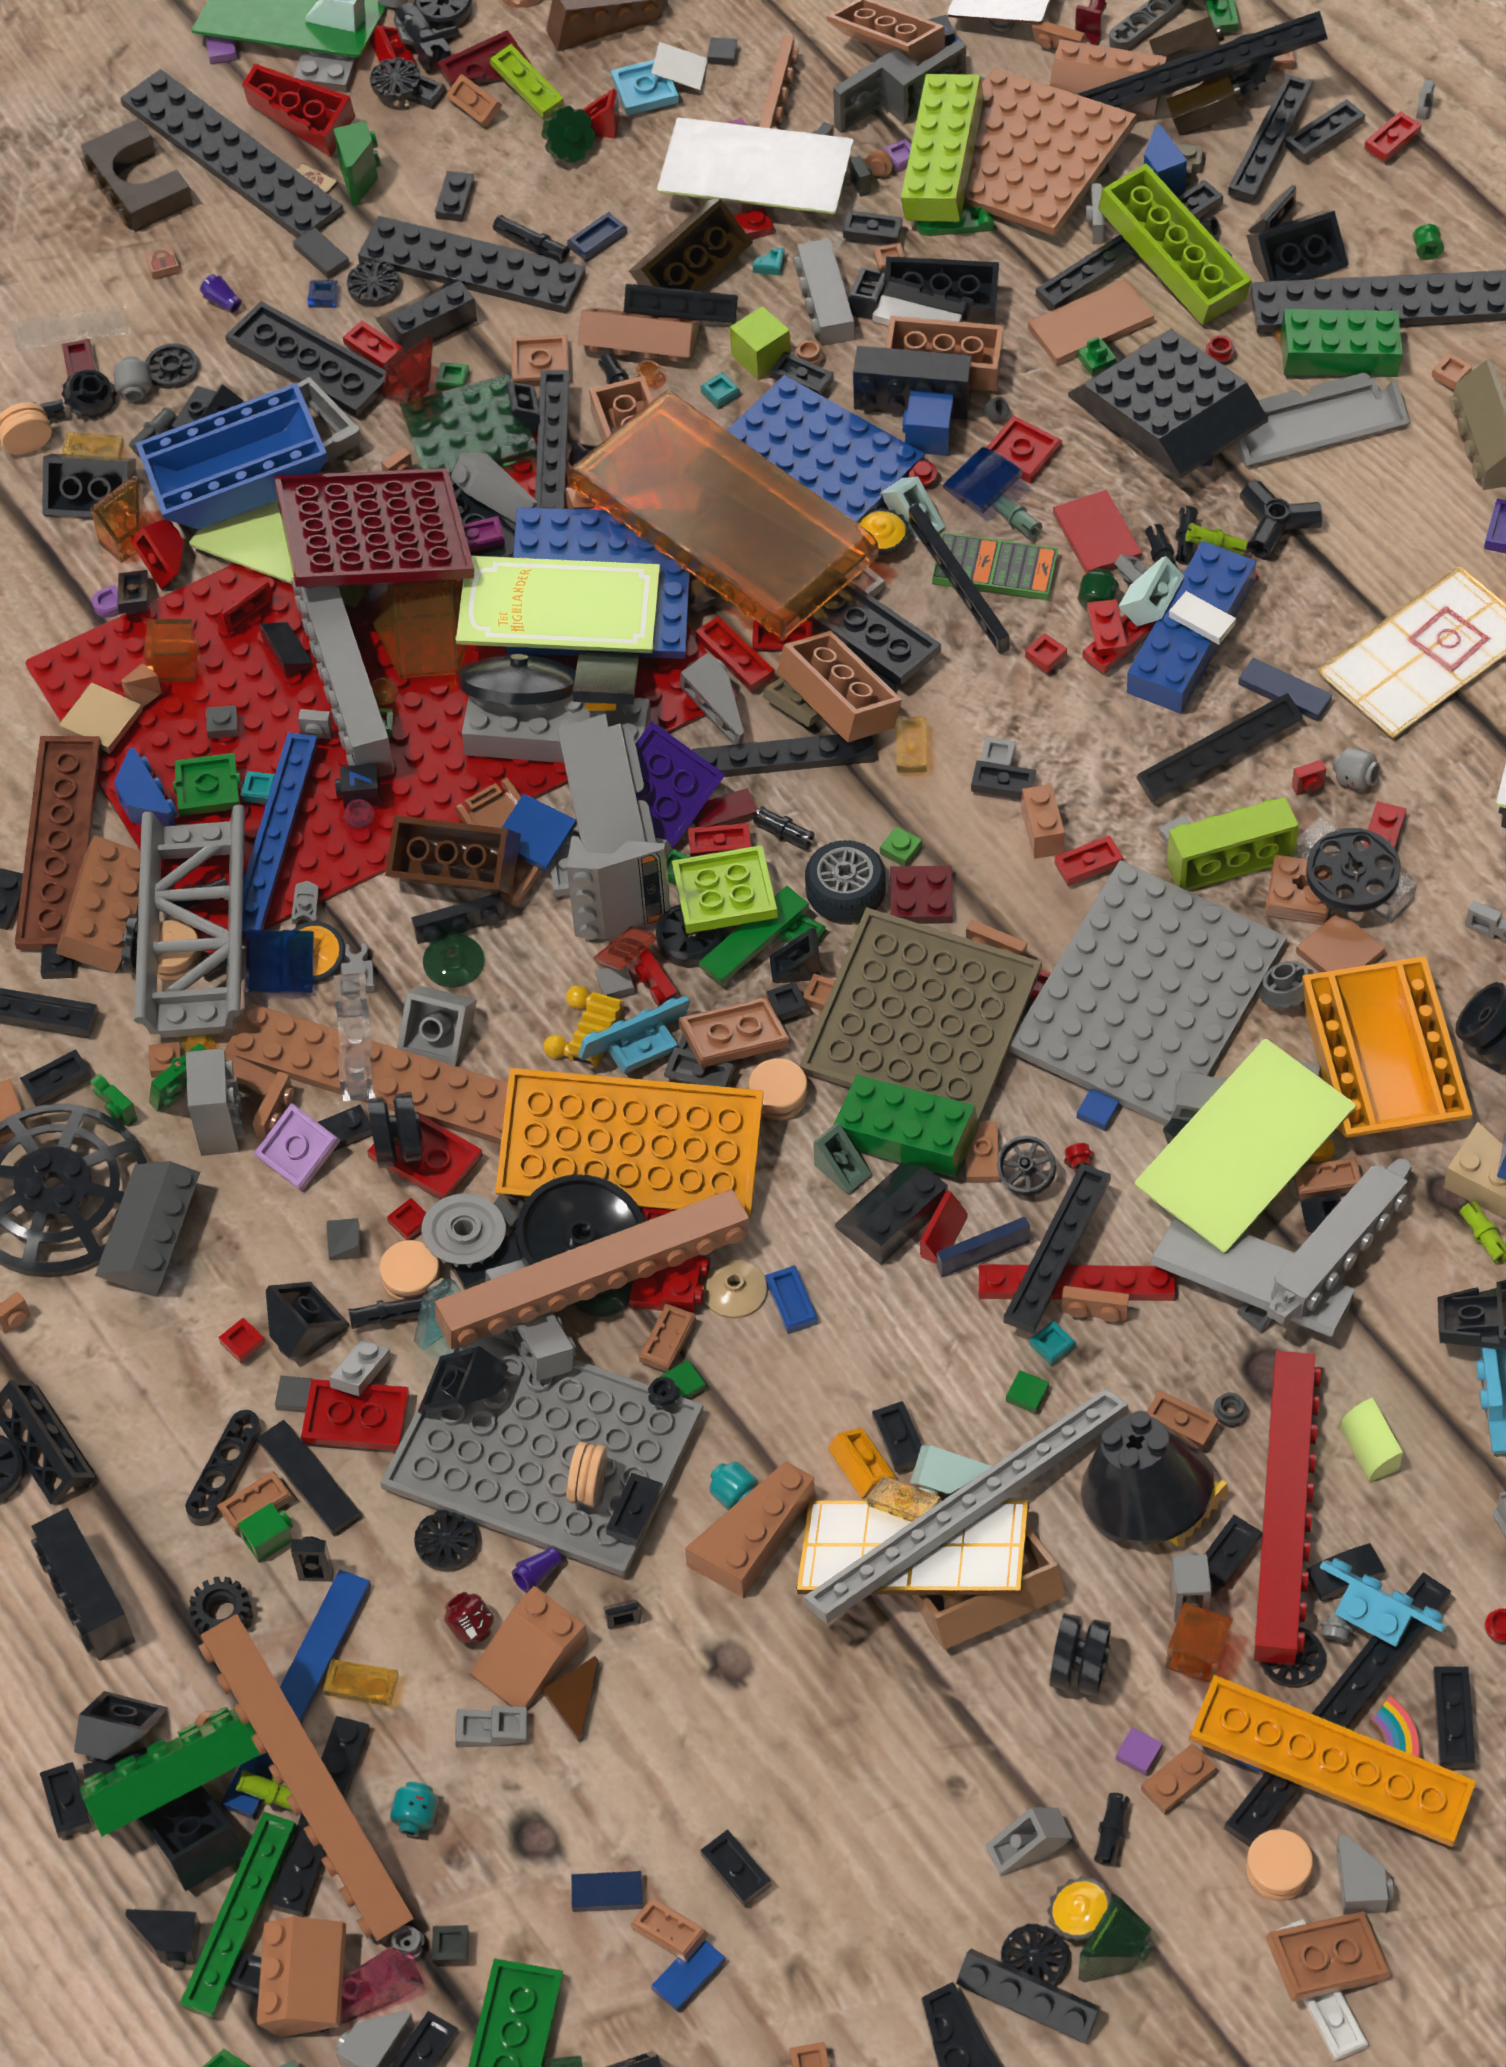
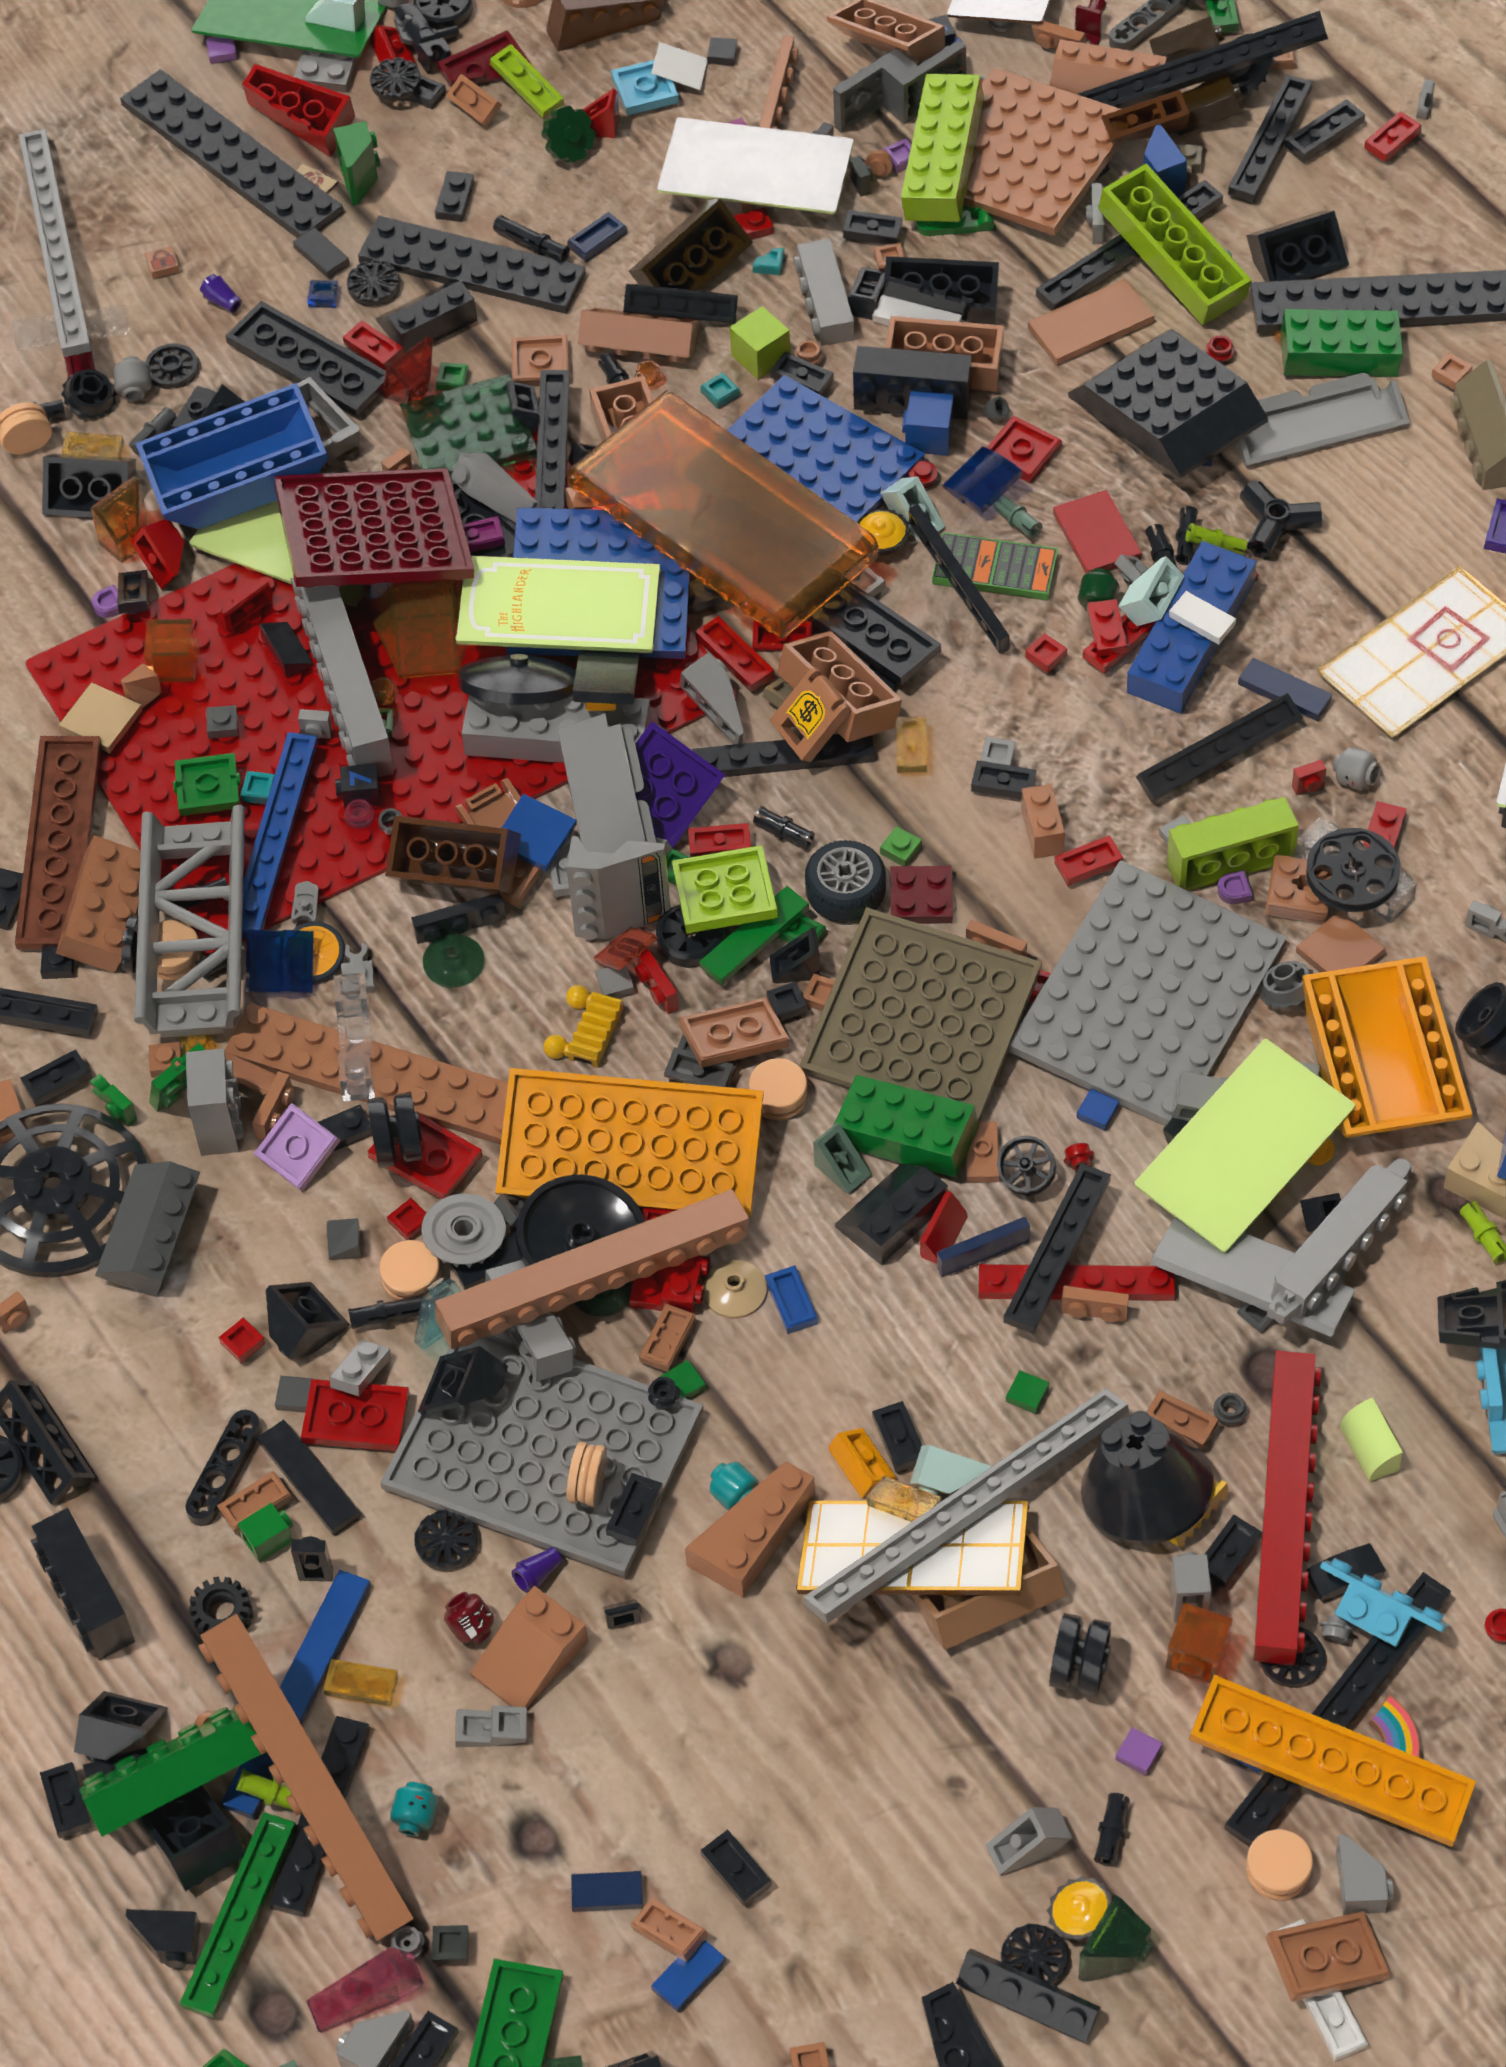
dark brown arch [80,119,193,232] -> none
blue slope [114,747,178,827] -> none
black tile [229,1951,262,1998] -> none
nougat slope [257,1916,347,2038] -> none
light grey slope [397,985,477,1066] -> none
reddish brown tile [542,1656,599,1742] -> none
medium azure bracket [578,996,690,1074] -> none
dark red tile [694,788,758,827] -> none
teal tile [1029,1320,1076,1366] -> none
green tile [1077,336,1117,376] -> none
nougat plate [1141,1743,1216,1815] -> none
black hinge [1199,216,1220,239] -> none
black slope [1248,185,1297,233] -> none
nougat plate [1293,1157,1361,1200] -> none
green wheel [1413,224,1444,260] -> none
black plate [1433,1666,1475,1768] -> none
none -> light grey plate [19,129,92,357]
none -> dark grey hinge [378,808,402,835]
none -> nougat container [770,667,851,762]
none -> reddish brown slope [1101,90,1190,142]
none -> medium lavender tile [1217,870,1252,904]

